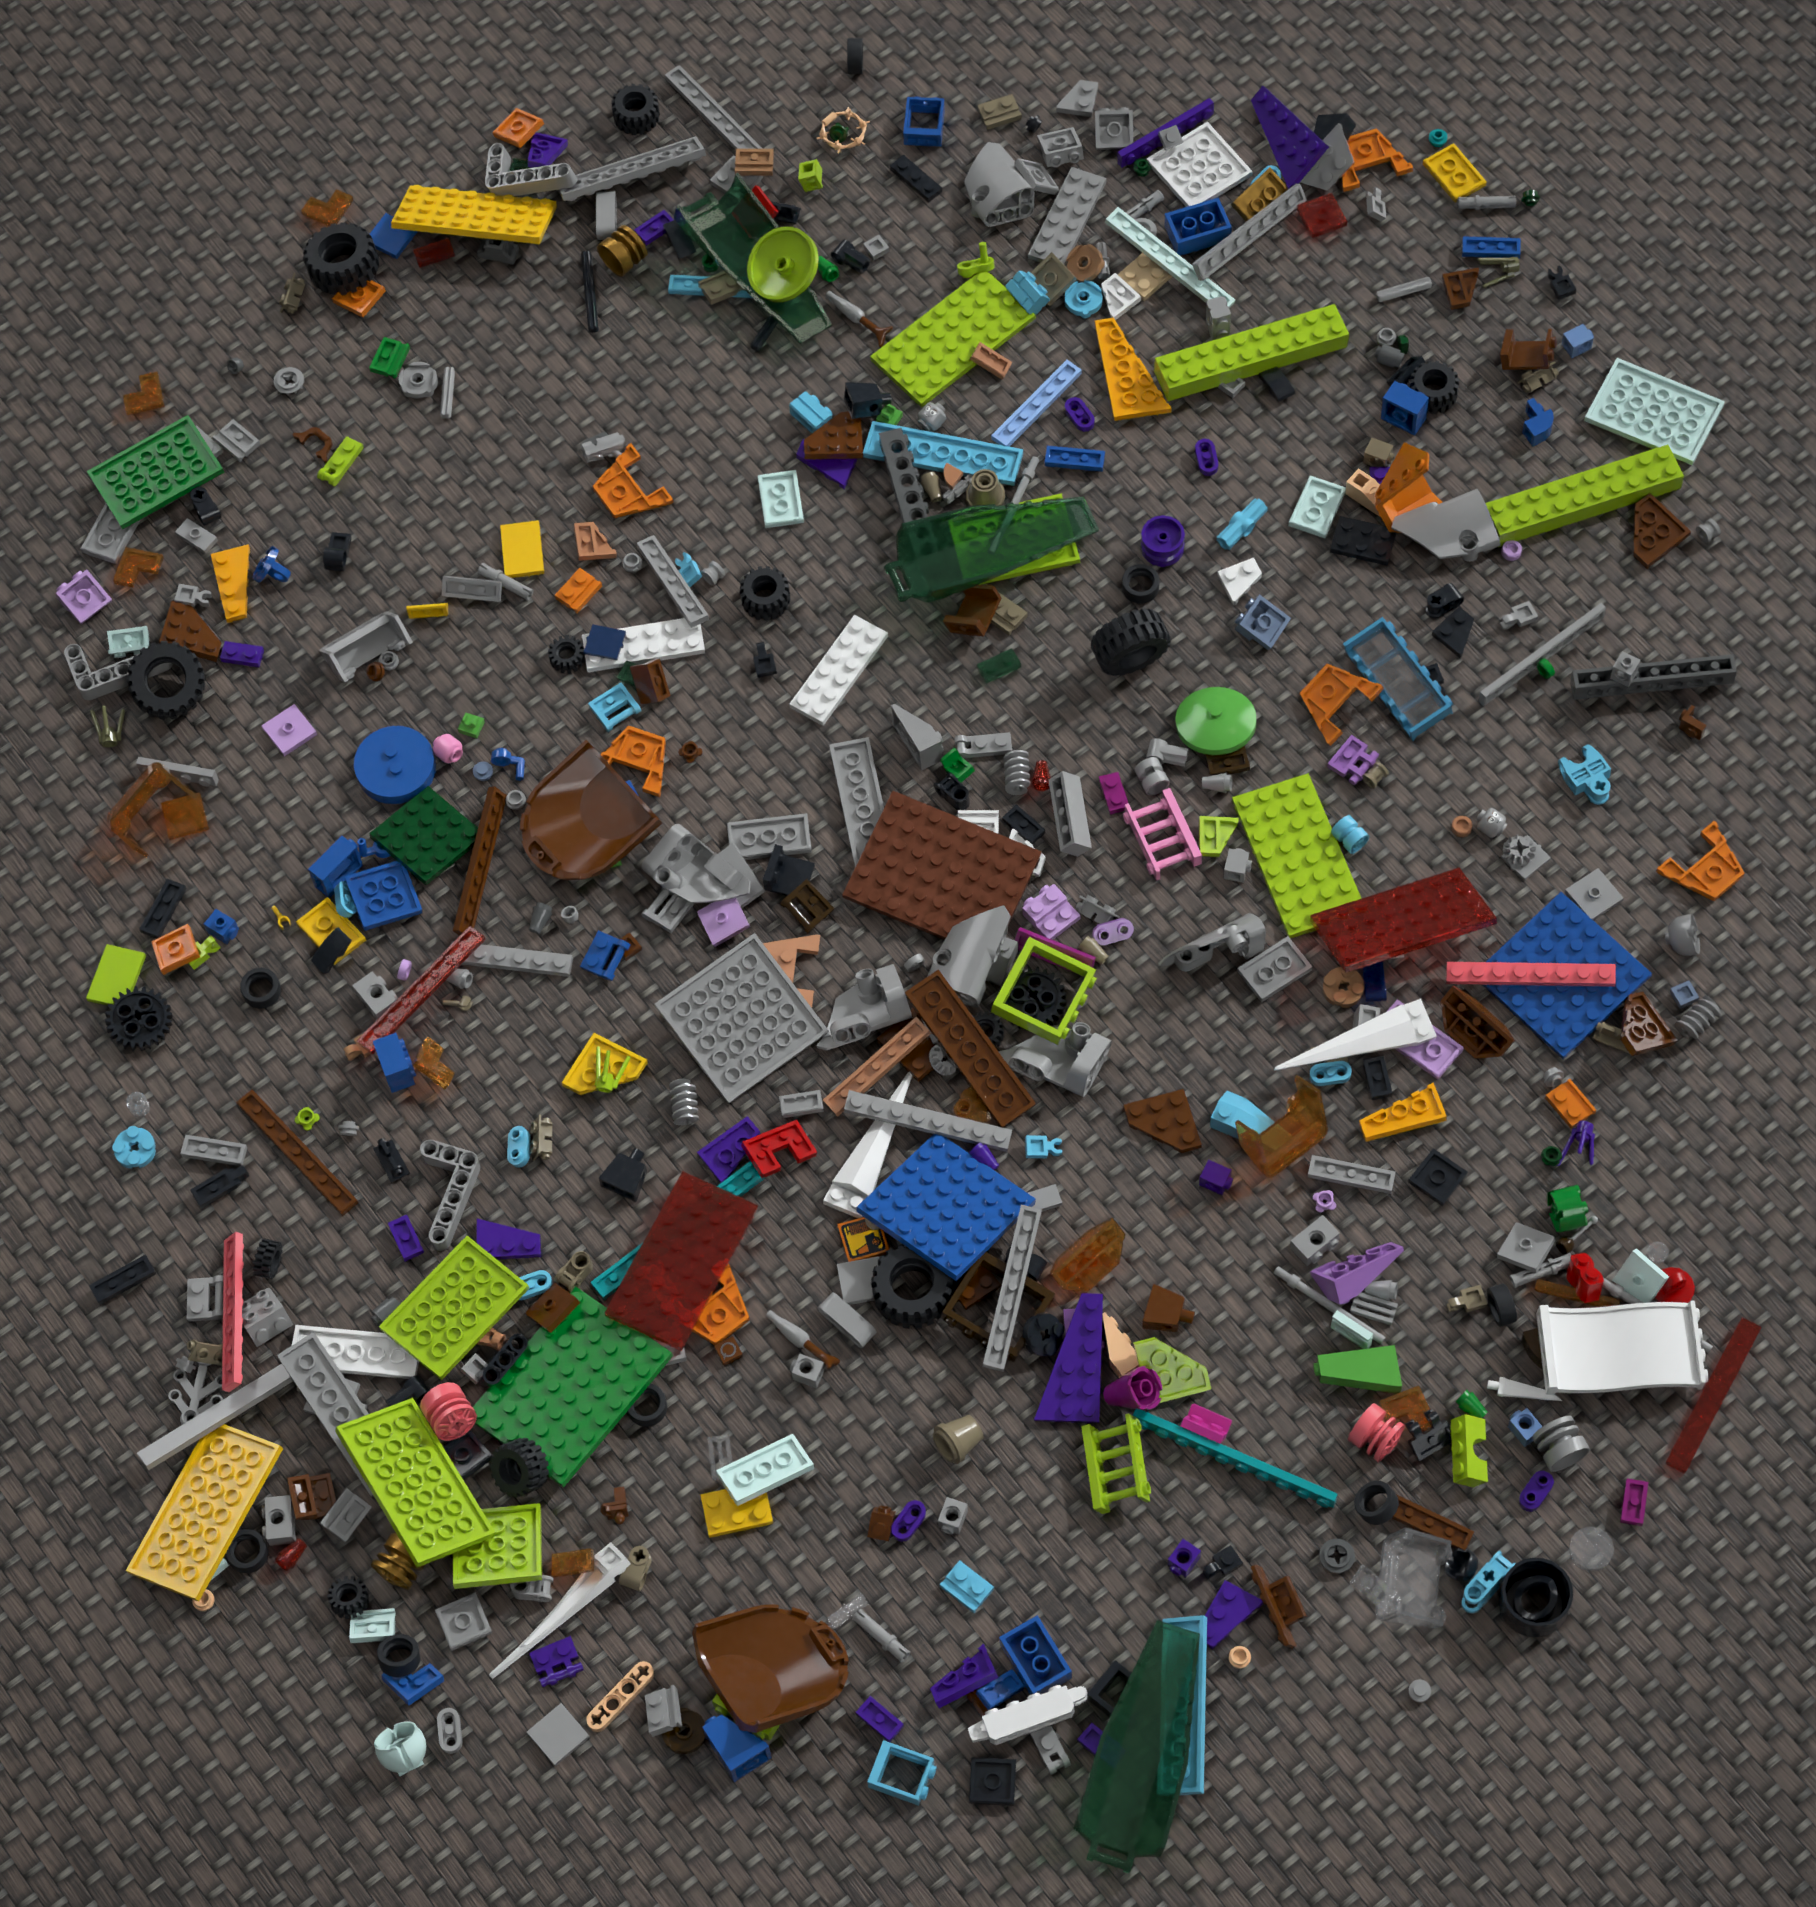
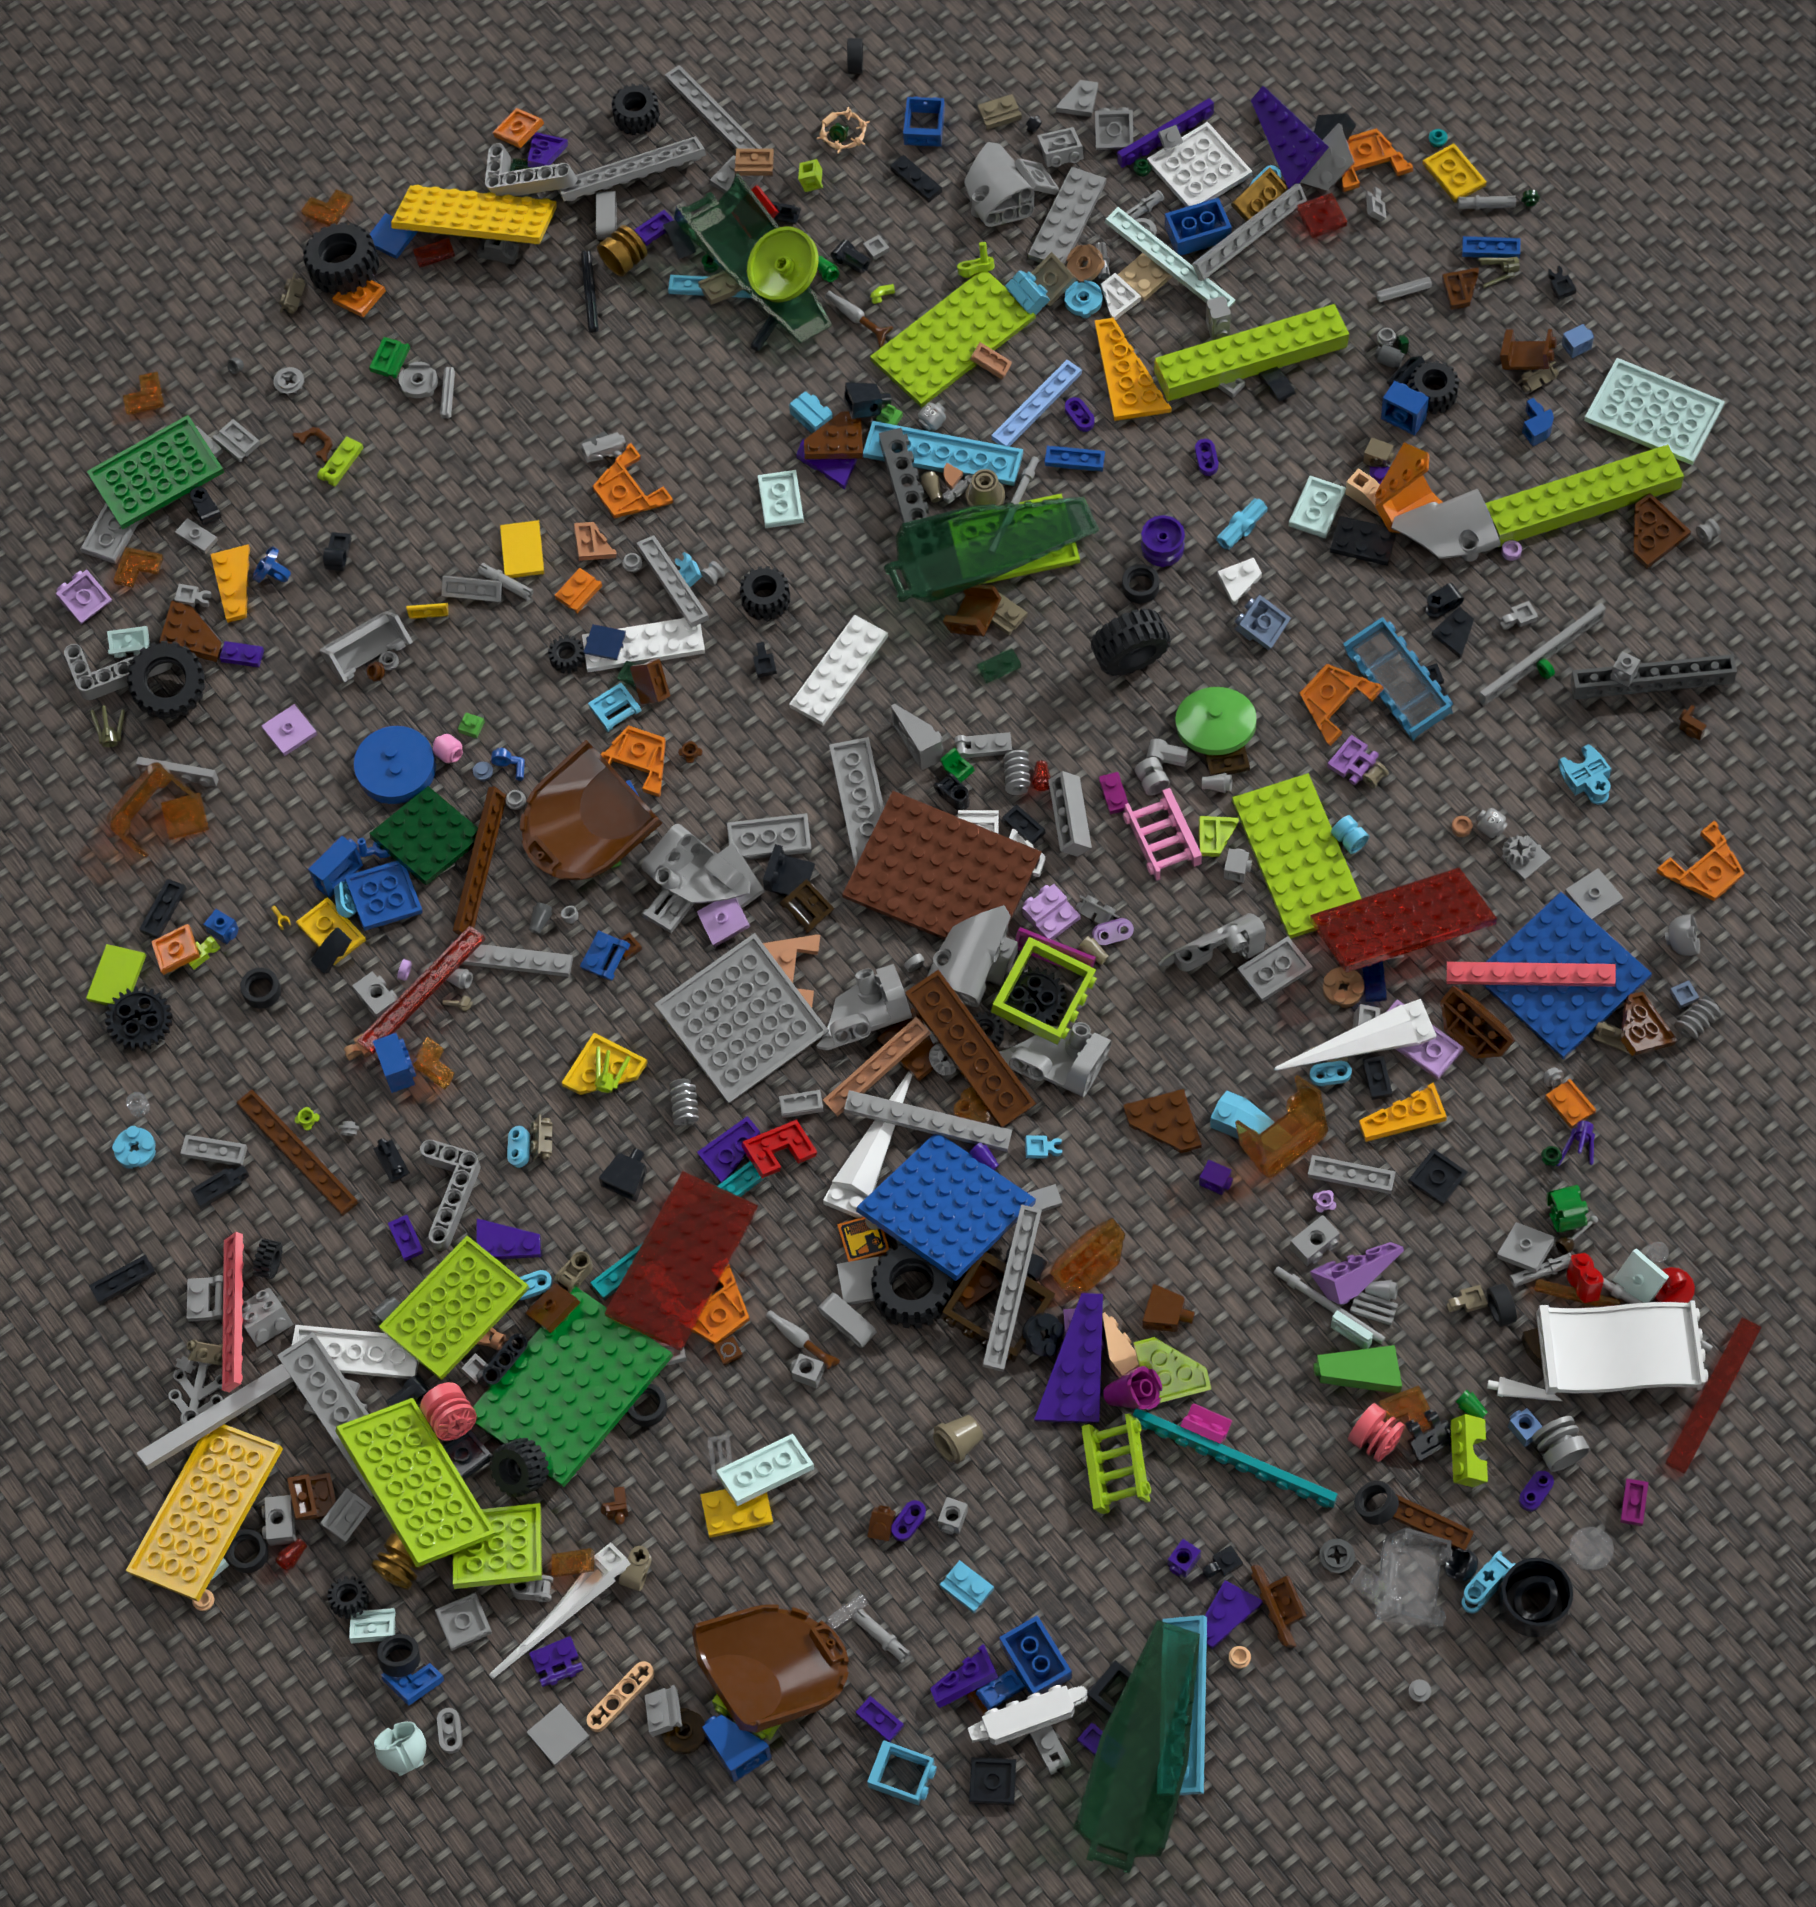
none -> lime arm [870,284,895,304]

